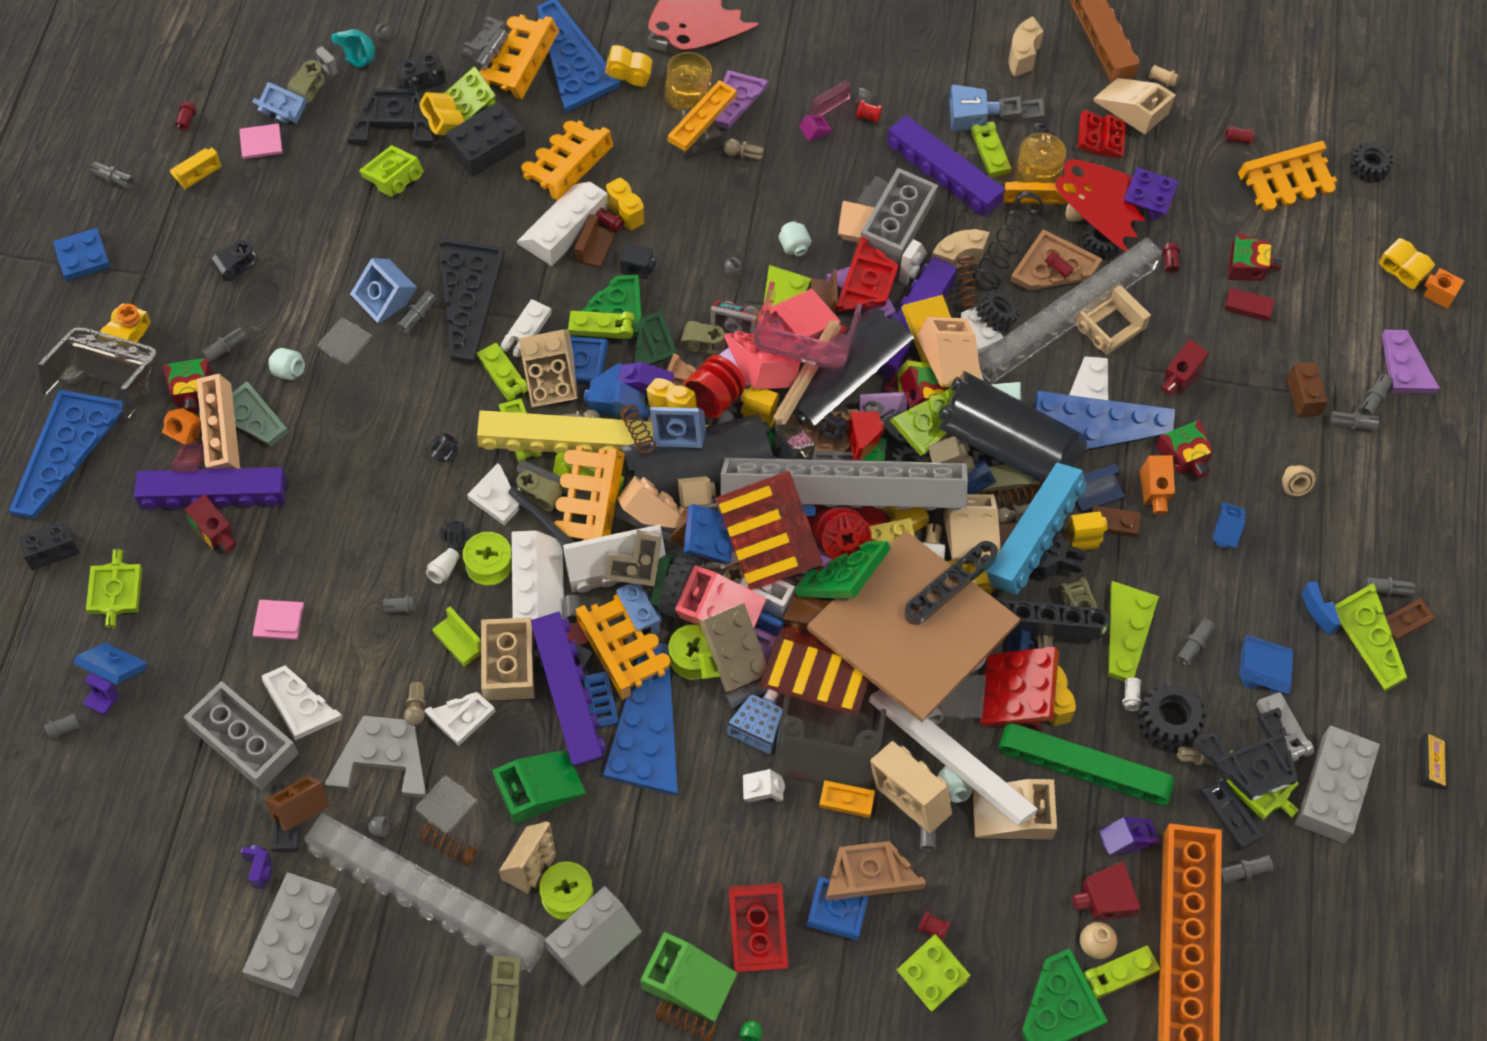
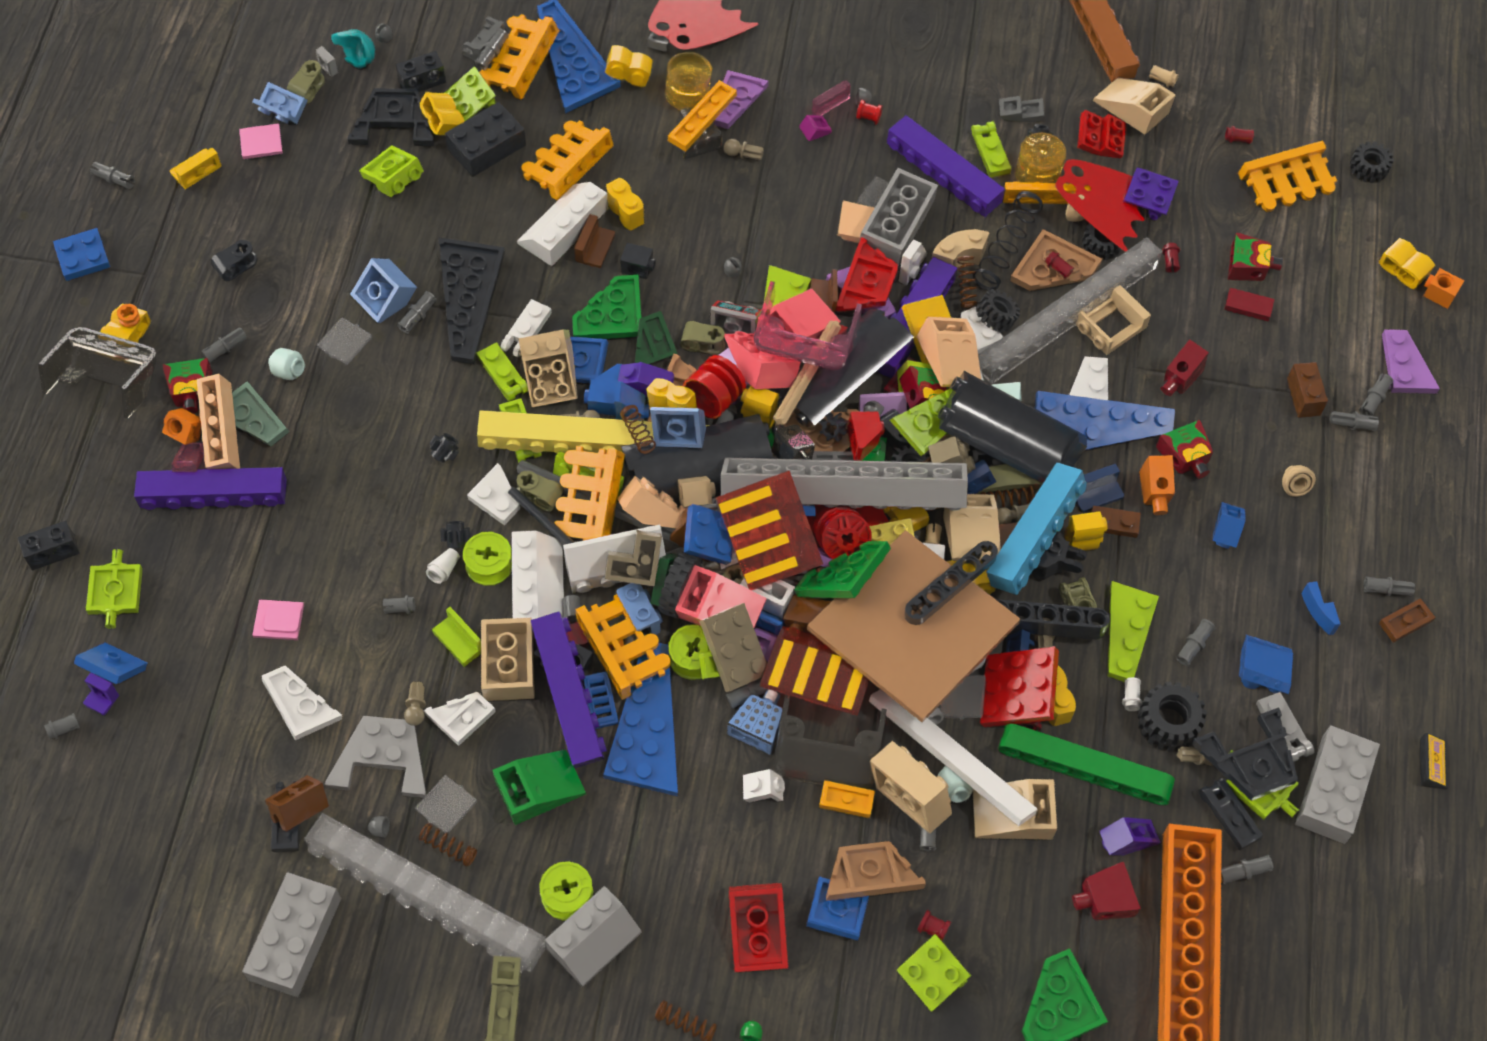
blue wing [9,390,129,520] -> none
dark red pin [175,102,197,131] -> none
light grey brick [184,681,299,790] -> none
dark red torso [185,494,237,553] -> none
dark purple bracket [240,845,272,890] -> none
tan slope [499,822,556,894] -> none
lime plate [568,311,635,339] -> none
dark red pin [595,207,624,232] -> none
bright green slope [641,932,737,1023] -> none
light aqua head [779,222,811,256] -> none
medium blue torso [949,85,1000,131] -> none
tan brick [1009,17,1044,77] -> none
tan brick [1080,922,1117,959] -> none
lime plate [1083,945,1160,999] -> none
lime wing [1335,583,1407,692] -> none

